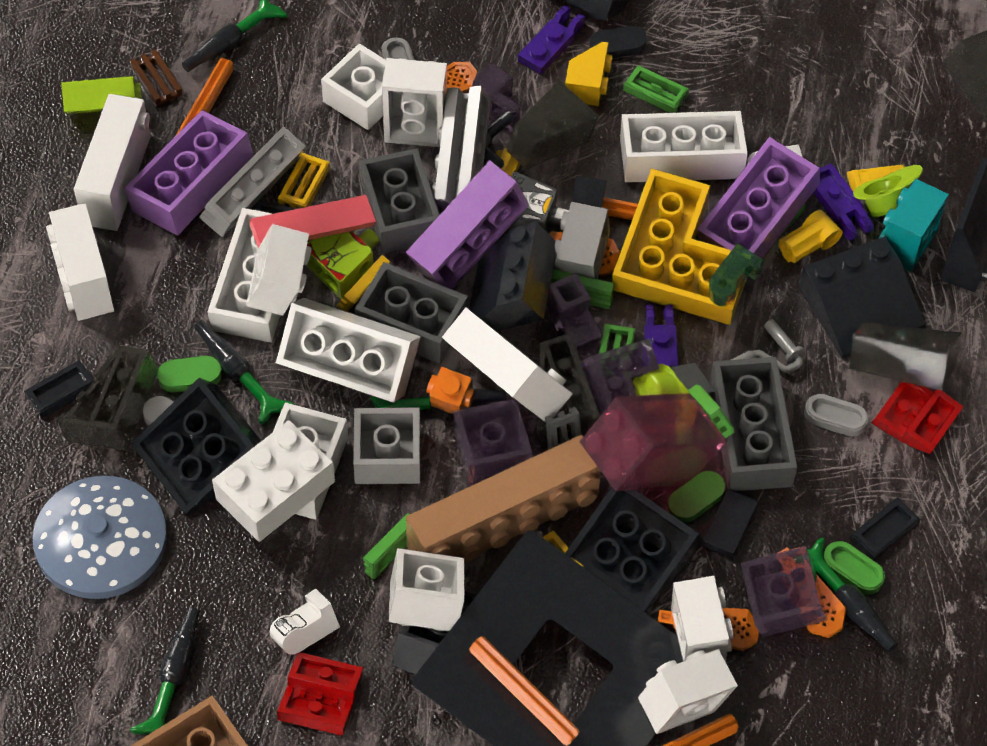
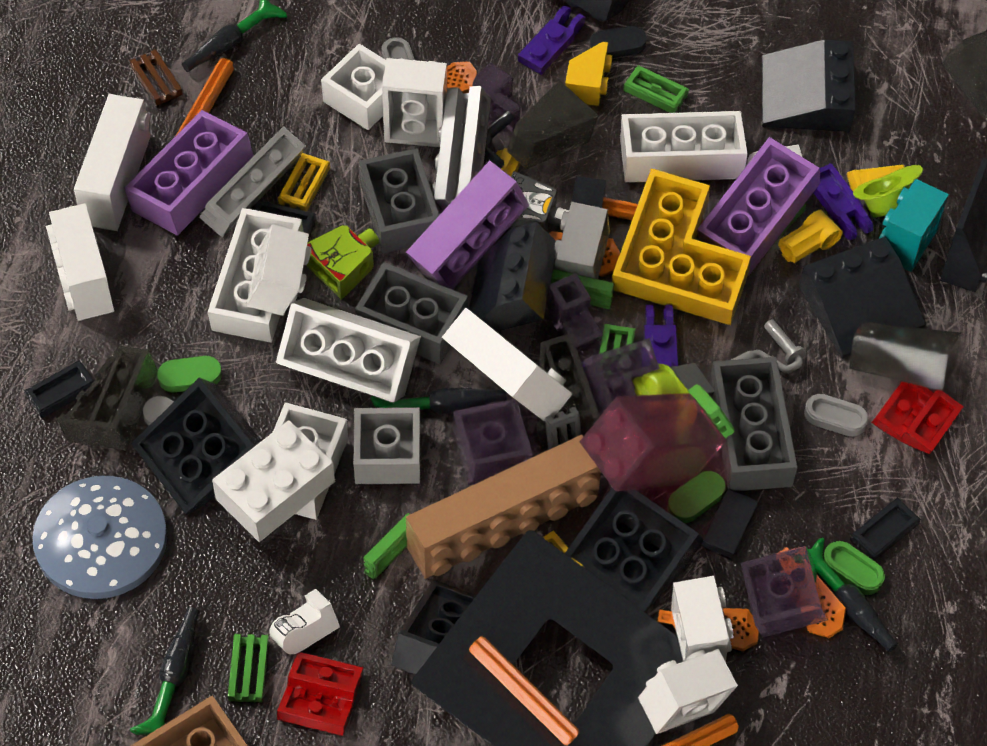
lime brick [61,76,142,114] -> none
black piece [194,320,294,425] -> none
coral tile [249,195,376,248] -> none
yellow tile [337,255,390,312] -> none
white brick [389,548,464,631] -> none
orange brick [426,367,476,417] -> none
clear green leg [709,243,764,306] -> none
none -> bright green tile [228,634,269,703]
none -> slope [762,39,855,132]

